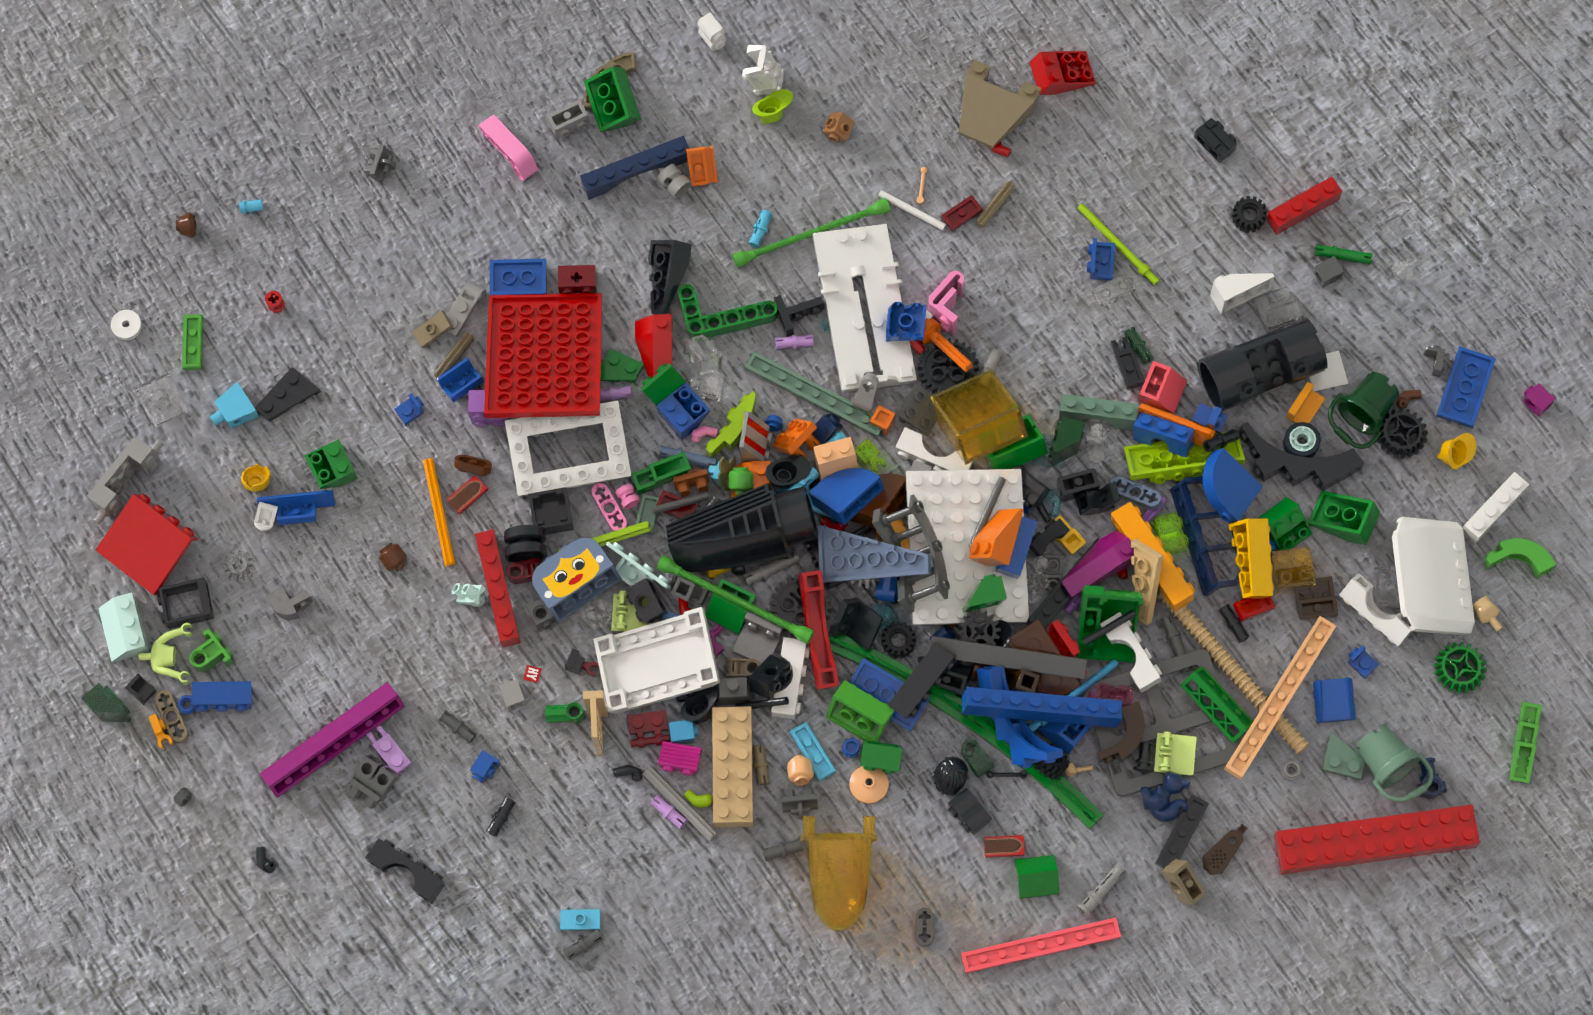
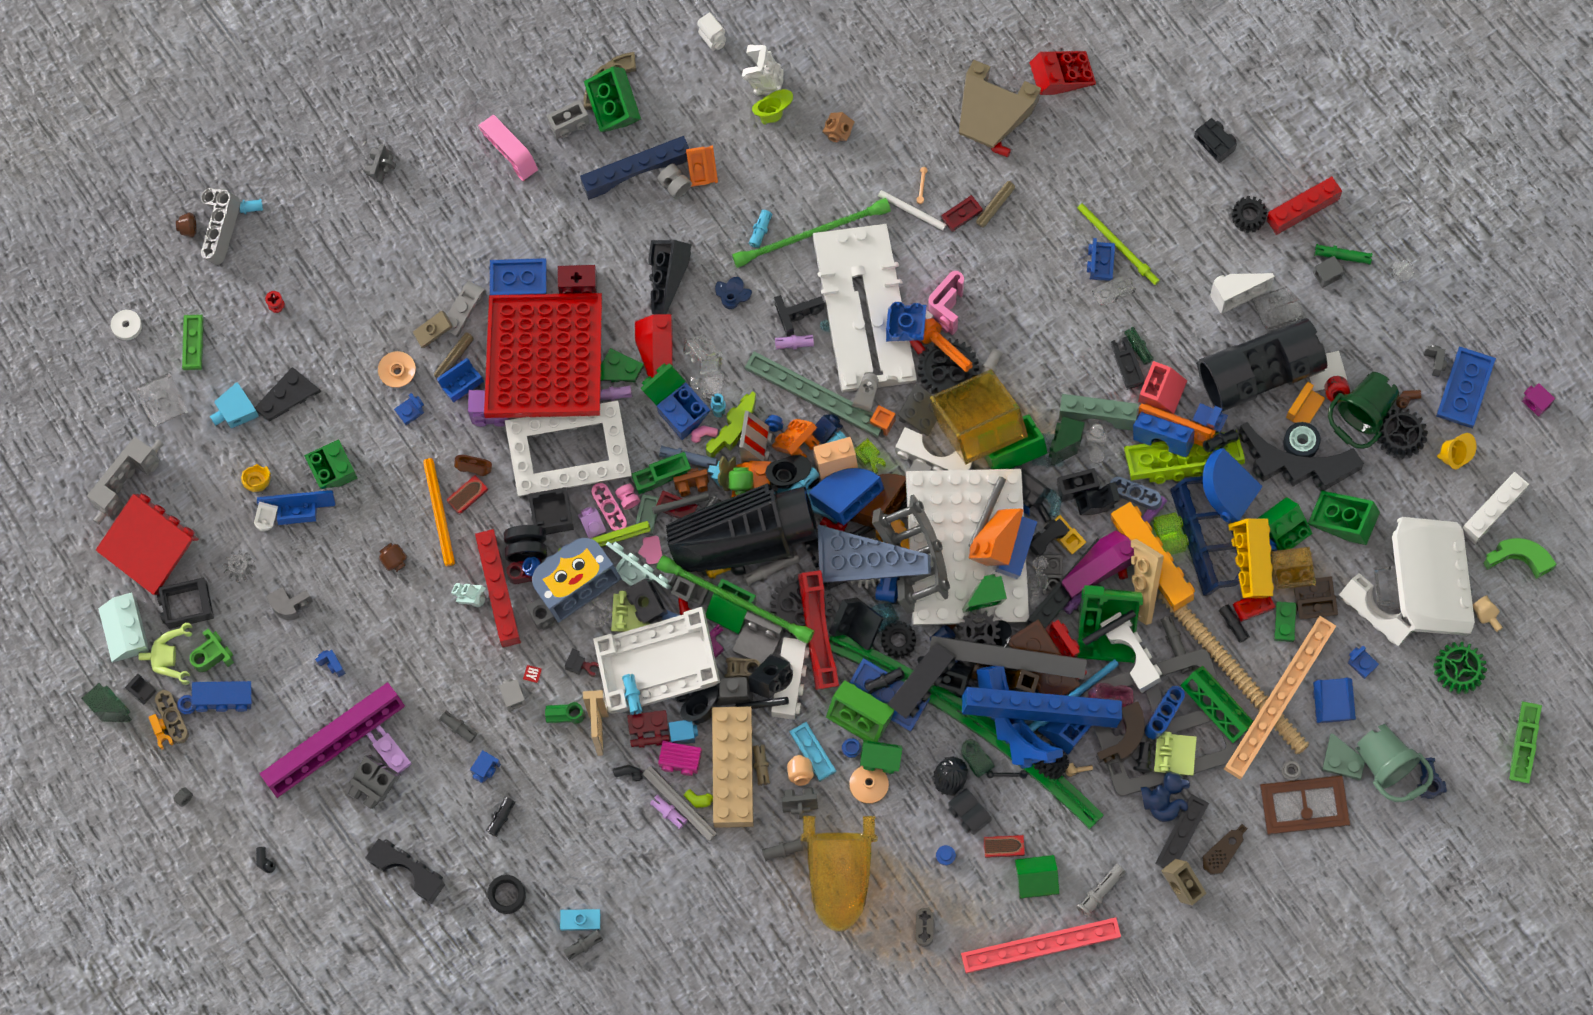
green beam [678,284,778,341] -> none
red brick [1274,804,1480,875] -> none
none -> light grey beam [201,188,240,265]
none -> blue bracket [315,650,346,677]
none -> light nougat dish [378,351,416,388]
none -> black tyre [487,875,526,914]
none -> blue plate [522,557,540,576]
none -> lavender bracket [578,507,606,538]
none -> medium azure pin [622,674,643,715]
none -> bright pink sticker [638,536,662,564]
none -> medium azure pin [711,393,726,417]
none -> dark blue plate [715,277,752,309]
none -> black pin [865,667,905,694]
none -> blue plate [936,845,956,865]
none -> blue beam [1144,686,1185,739]
none -> reddish brown door [1260,775,1350,835]
none -> green plate [1274,601,1296,642]
none -> red head [1324,376,1350,402]

